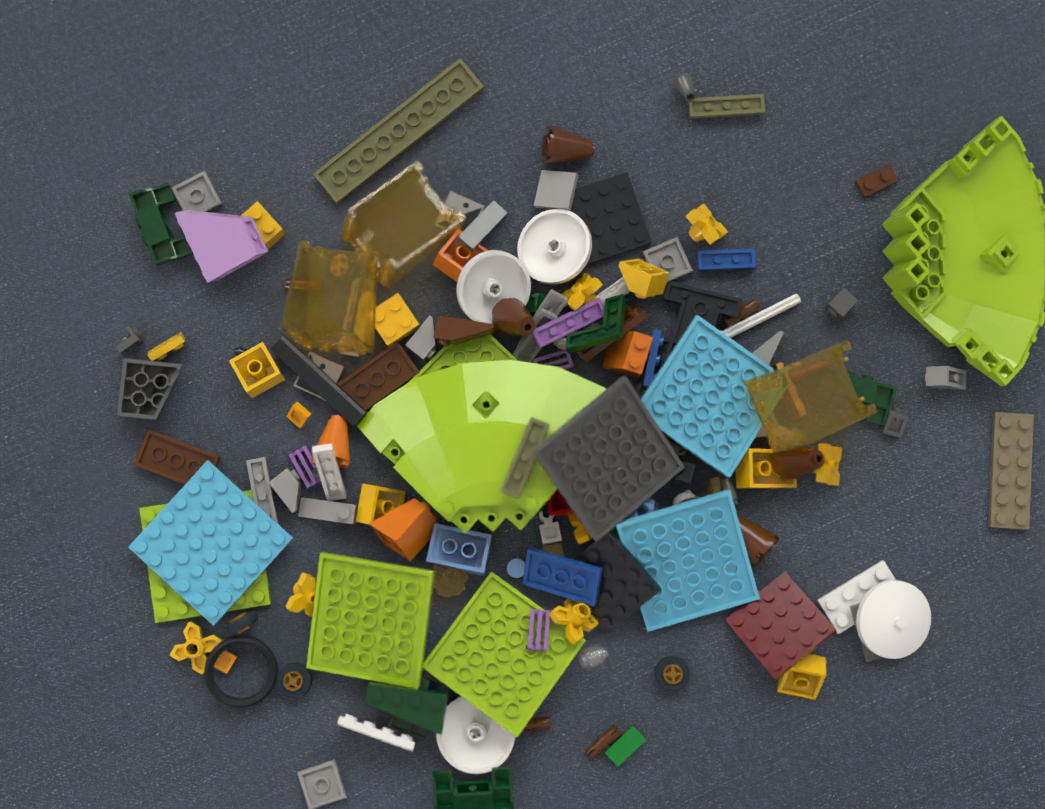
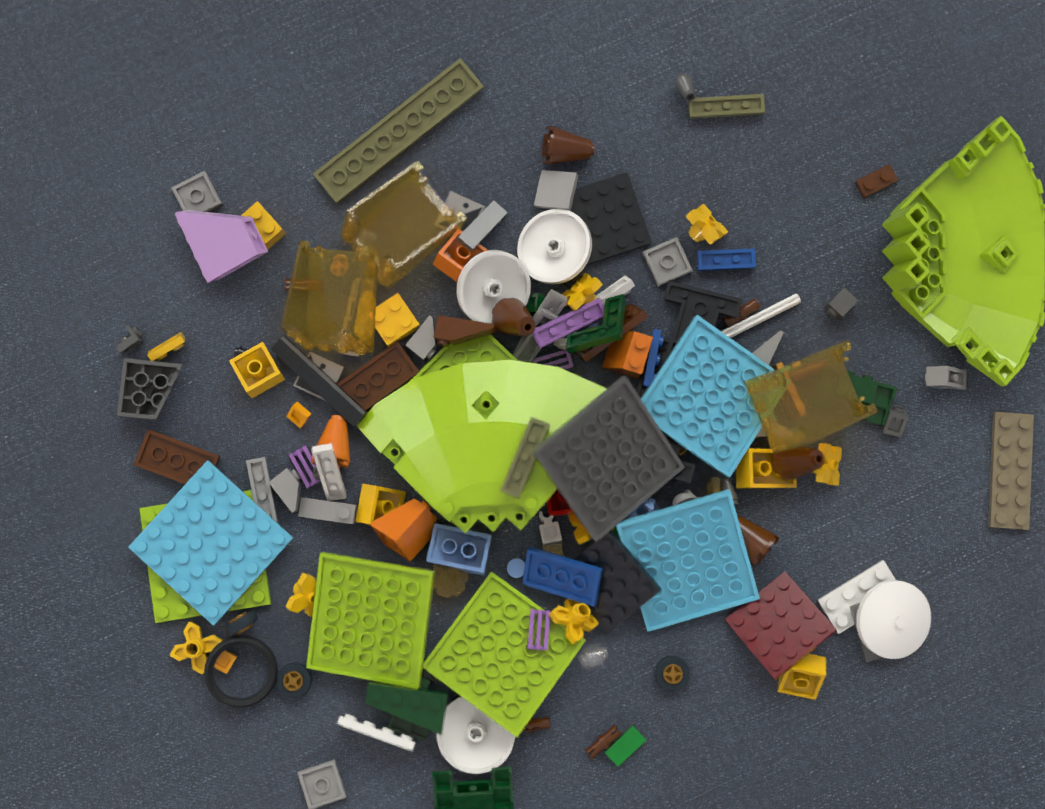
dark green bracket [129,183,193,266] -> none
yellow slope [619,259,670,299] -> none

